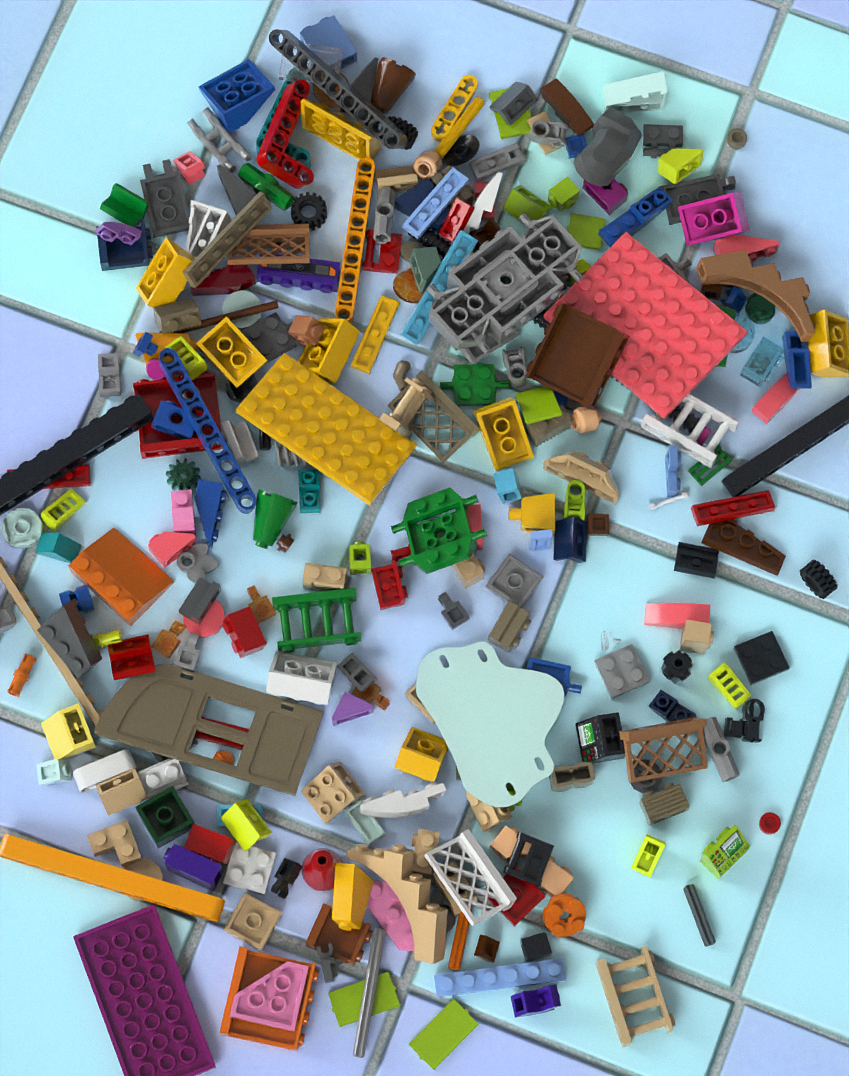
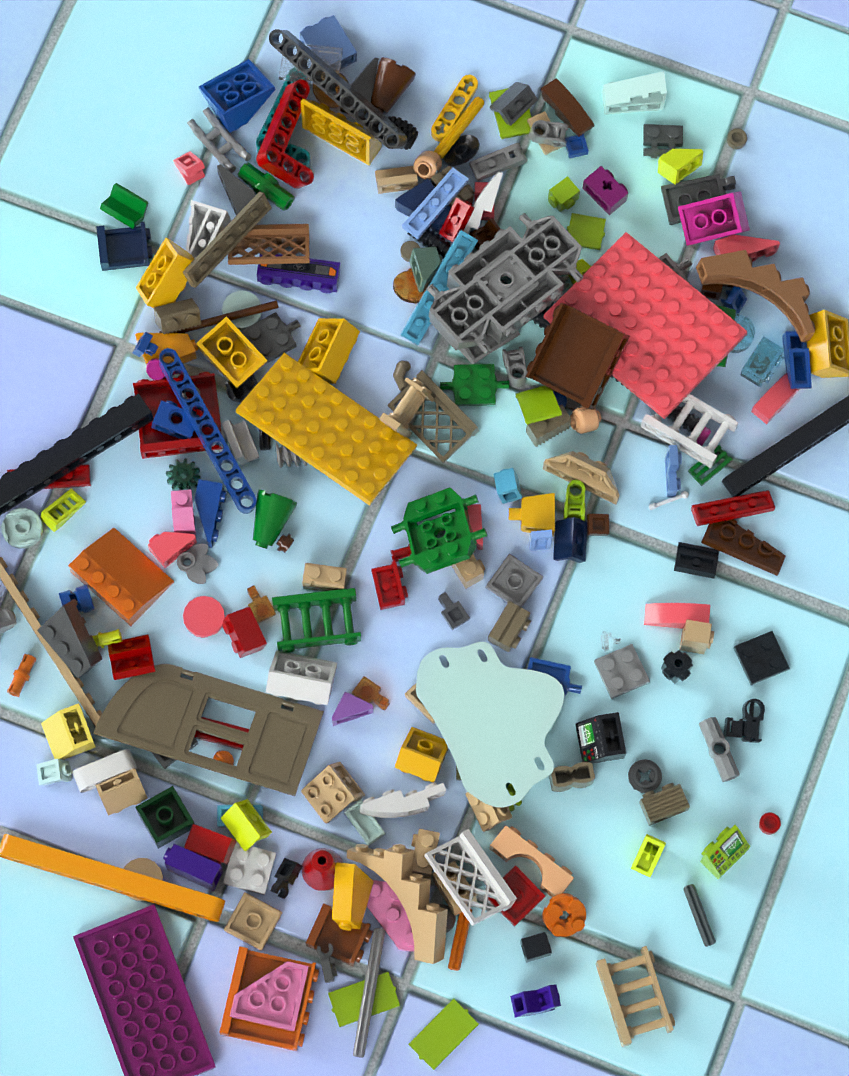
teal slope [35,533,82,563] -> none
tan plate [87,820,142,868] -> none
medium lavender slope [94,222,142,245] -> none
light grey slope [98,353,121,397] -> none
white plate [137,758,189,799] -> none
dark grey tile [140,159,190,238] -> none
clear orange plate [151,620,186,659] -> none
neon yellow slope [165,336,207,380] -> none
light grey plate [174,633,200,672] -> none
dark grey panel [179,578,221,625] -> none
dark red slope [190,264,256,296] -> none
nougat brick [288,315,325,346] -> none
black tyre [291,192,327,231] -> none
teal slope [298,469,321,513] -> none
light orange beam [335,157,375,324] -> none
dark grey slope [337,652,377,693] -> none
lime brick [349,542,371,575] -> none
yellow tile [351,295,400,374] -> none
red plate [362,229,402,274] -> none
light grey piece [373,187,395,244] -> none
light blue plate [434,958,566,998] -> none
yellow slope [473,397,534,471] -> none
reddish brown plate [474,935,500,963] -> none
lime panel [503,185,552,223] -> none
black plate [503,831,554,886] -> none
dark grey piece [574,107,642,187] -> none
blue slope [598,186,673,247] -> none
medium nougat fence [619,717,708,783] -> none
dark blue slope [649,690,697,722] -> none
neon yellow slope [707,662,751,710] -> none
clear green hair [745,293,775,324] -> none
black tyre [799,559,838,599] -> none

